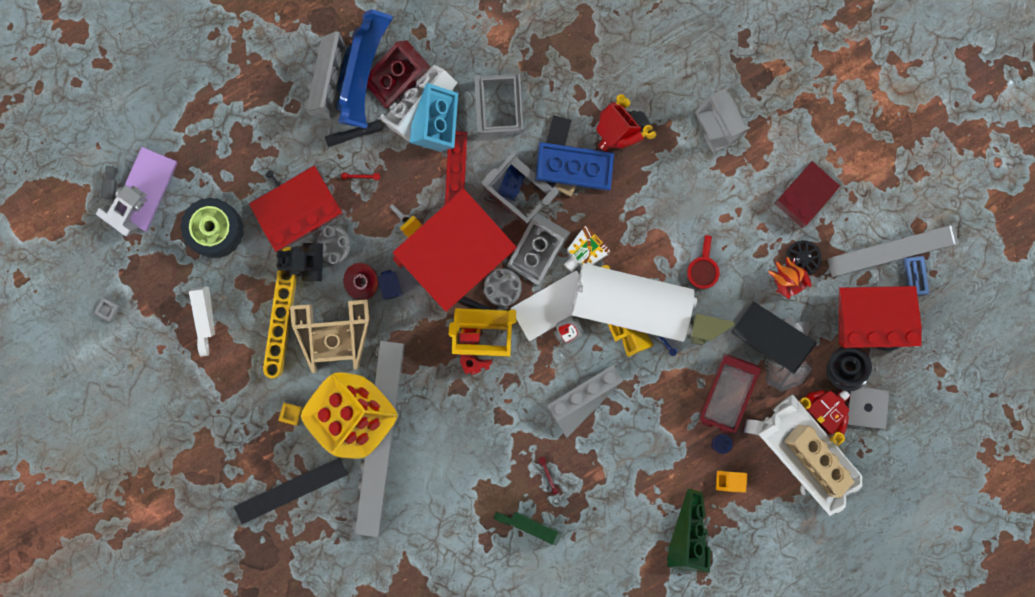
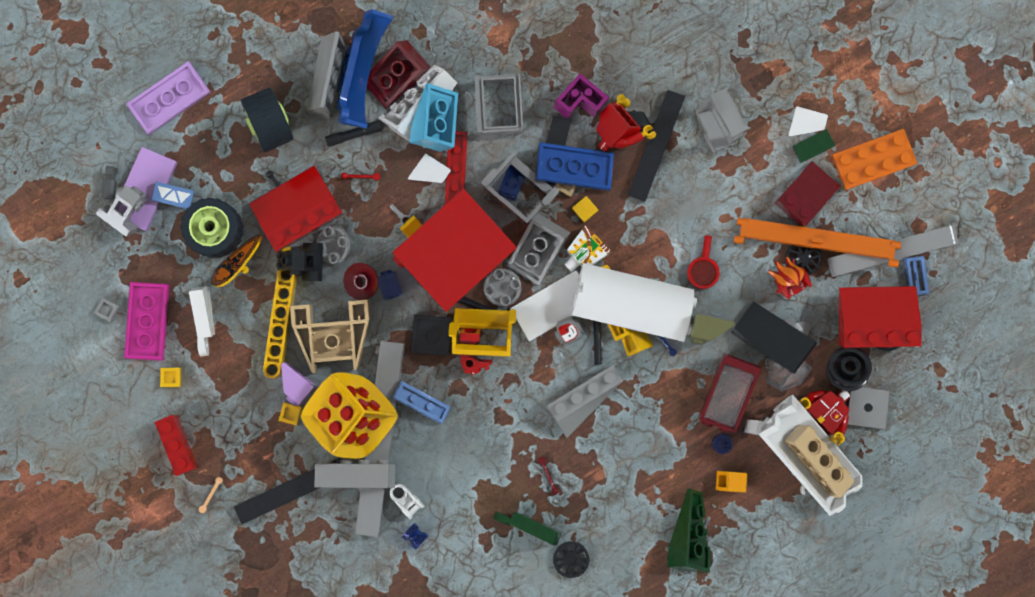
none -> dark pink tile [124,282,170,361]
none -> lavender tile [126,61,211,135]
none -> medium blue tile [152,181,194,209]
none -> red brick [154,415,198,476]
none -> yellow tile [160,368,181,387]
none -> light nougat hinge [199,477,223,513]
none -> shield [211,234,262,288]
none -> black wheel [240,87,294,152]
none -> lavender slope [281,362,318,406]
none -> light grey brick [314,460,395,488]
none -> white piece [390,483,425,520]
none -> medium blue tile [391,381,450,424]
none -> clear blue wheel [402,522,429,550]
none -> white sticker [408,154,451,183]
none -> black tile [411,315,452,356]
none -> magenta brick [553,73,609,119]
none -> black wheel [553,541,589,578]
none -> yellow tile [572,196,599,223]
none -> black bar [593,320,602,365]
none -> black tile [627,90,685,202]
none -> orange piece [734,218,901,268]
none -> white sticker [789,106,828,136]
none -> dark green tile [792,129,836,163]
none -> orange plate [832,129,918,191]

